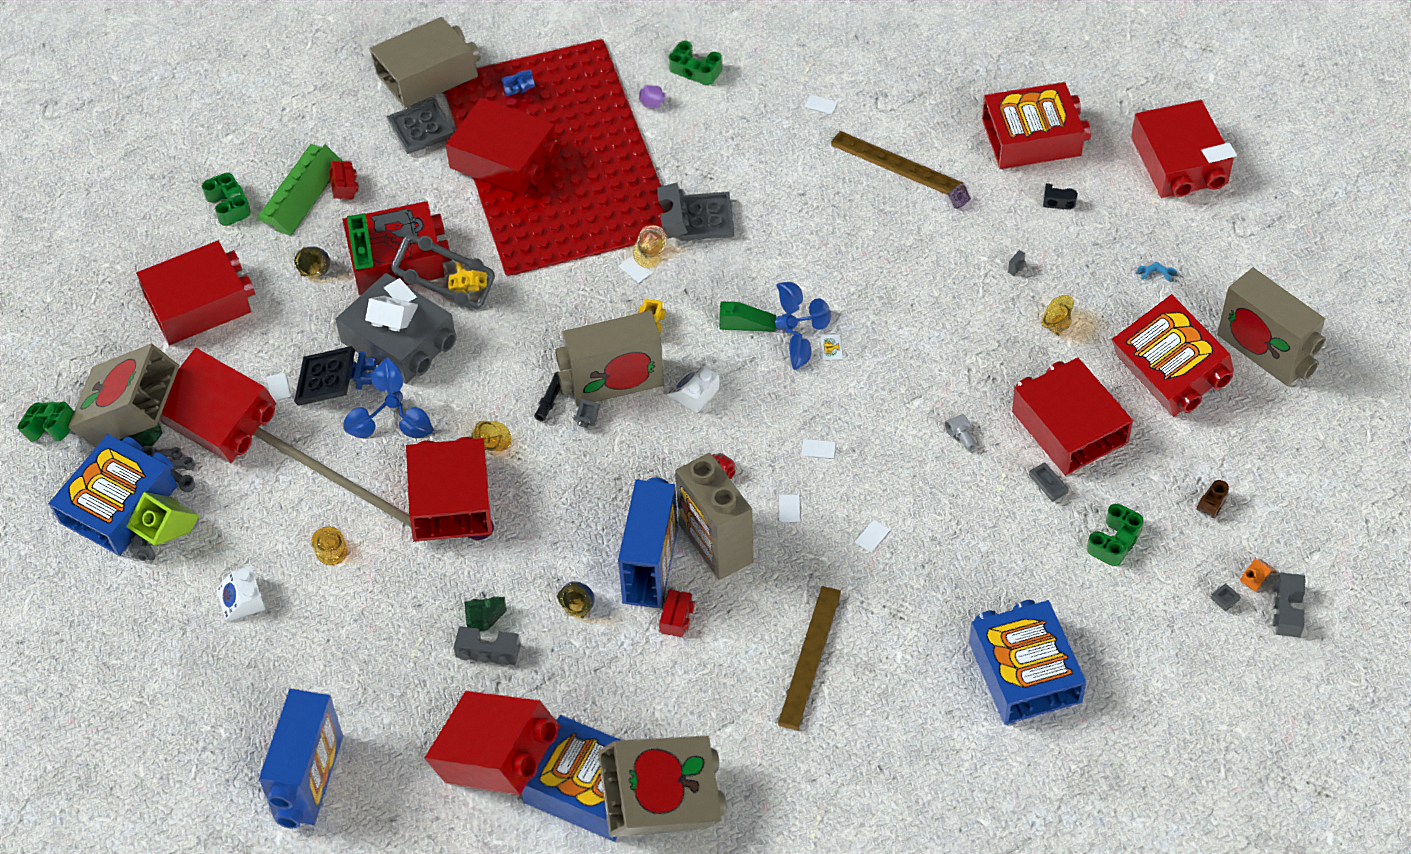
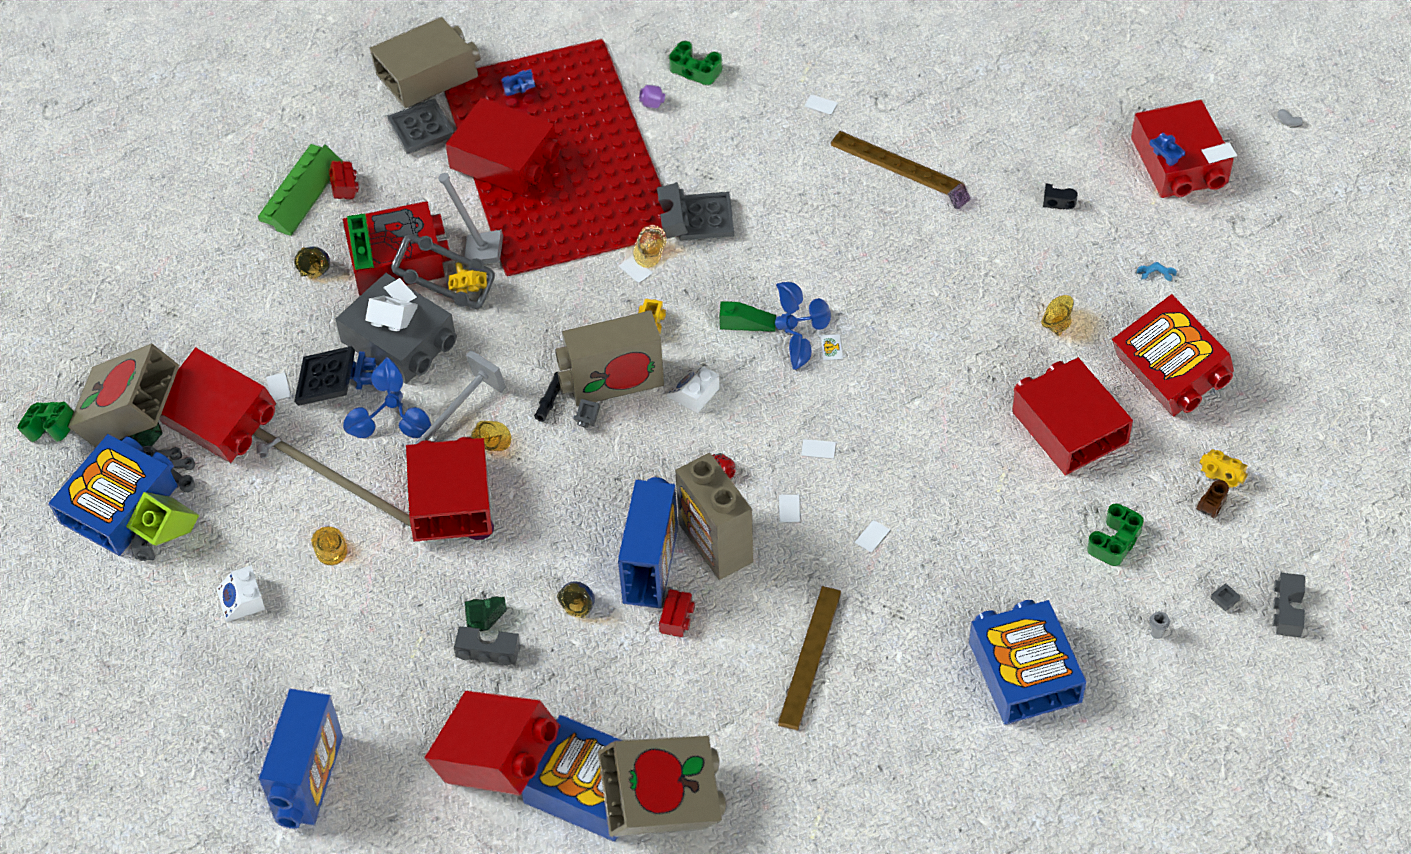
red brick [136,240,255,345] -> none
green beam [202,173,251,226] -> none
light grey pin [945,414,977,451] -> none
red brick [982,82,1091,169] -> none
dark grey plate [1008,250,1026,276] -> none
dark grey plate [1029,462,1069,502] -> none
dark tan brick [1217,267,1326,387] -> none
orange bracket [1240,558,1277,591] -> none
none -> light grey hand [257,437,281,459]
none -> light grey tile [415,350,506,444]
none -> light grey tile [438,173,503,267]
none -> blue hips [1149,133,1185,166]
none -> light grey cone [1149,611,1170,639]
none -> yellow brick [1200,449,1248,488]
none -> light grey arm [1278,109,1302,126]

